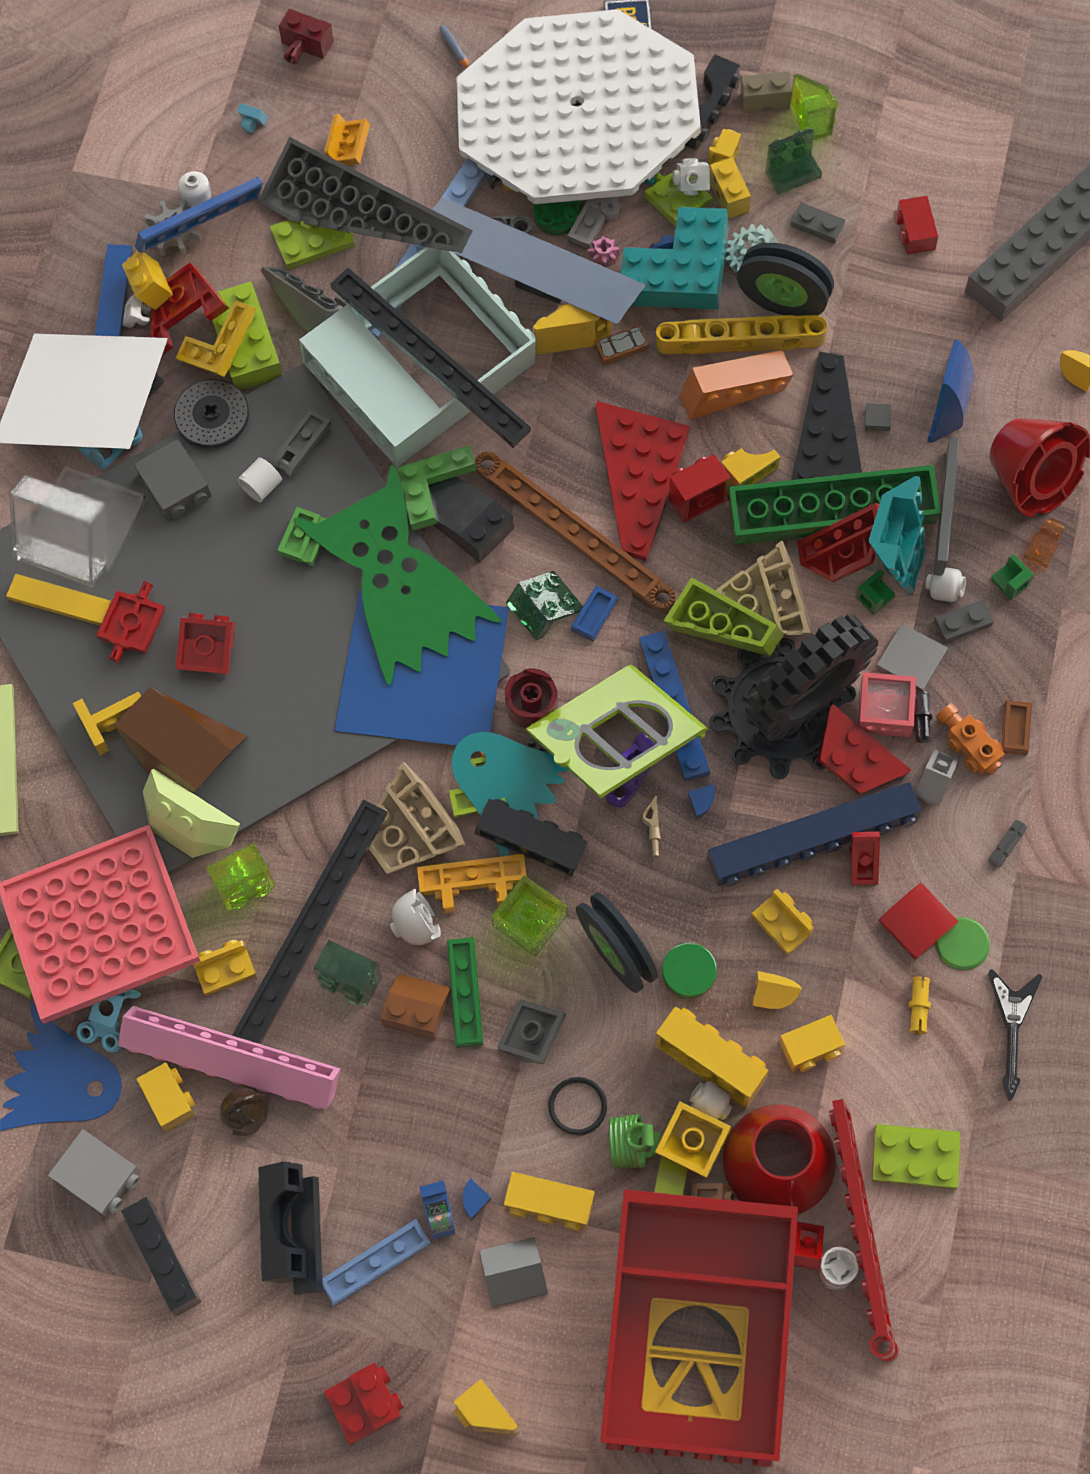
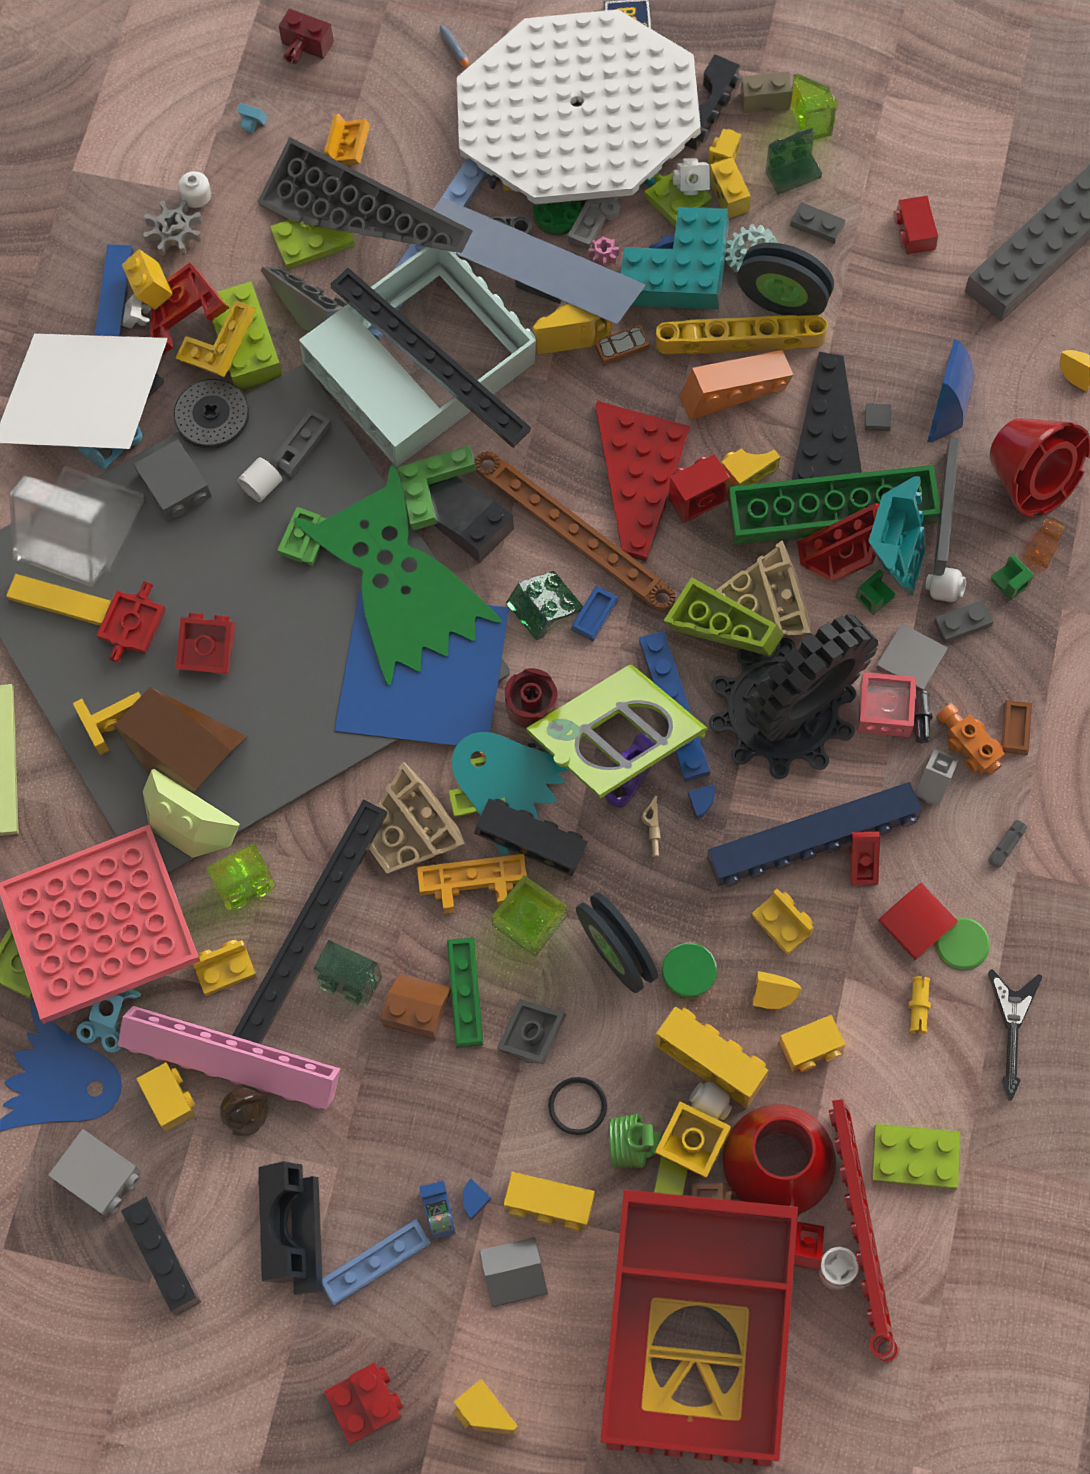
blue tile [135,176,263,253] -> none
white cylinder [390,889,441,945] -> none
red wing [818,704,911,795] -> none

